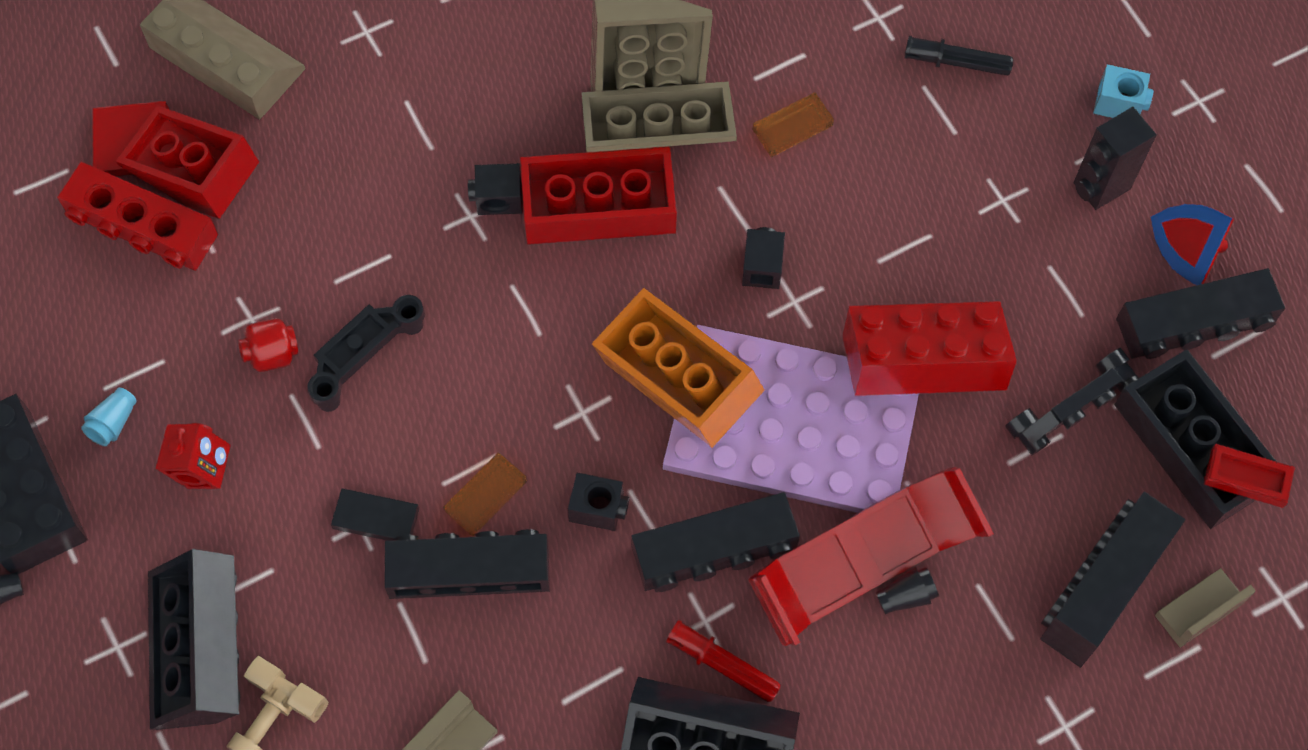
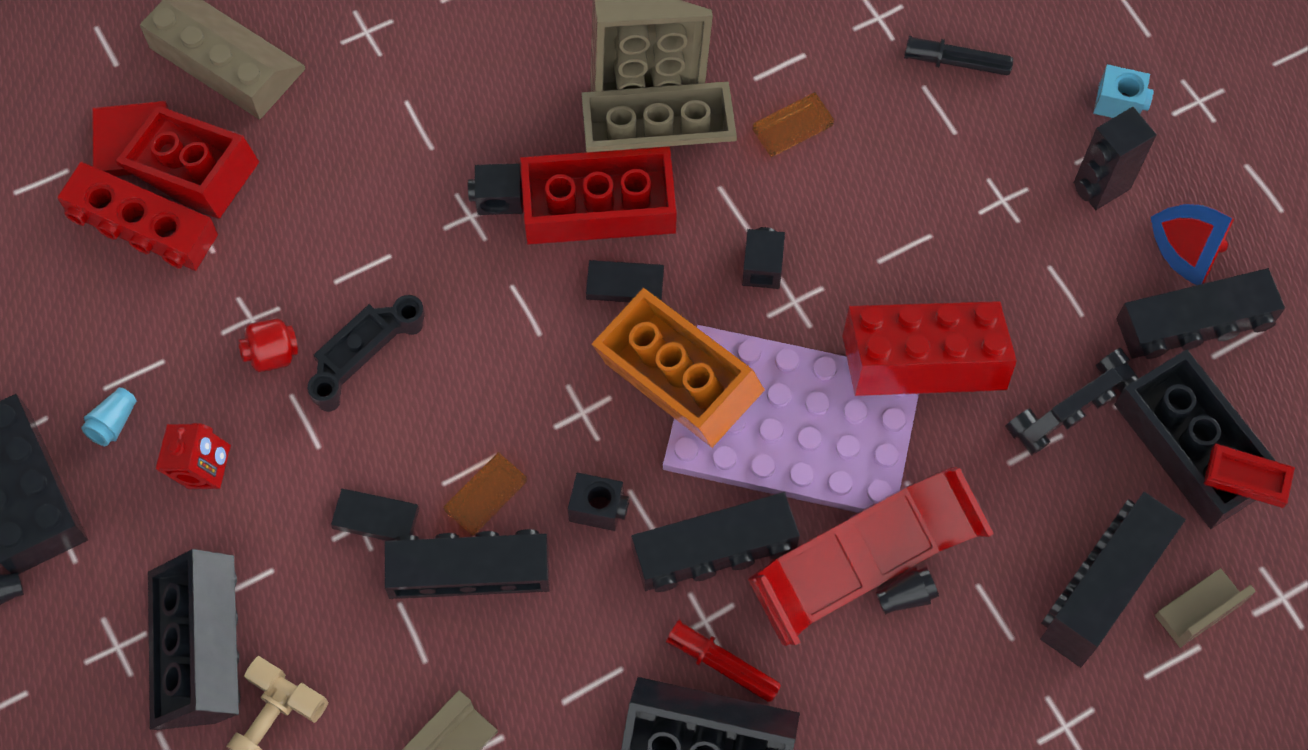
none -> black tile [586,260,664,302]

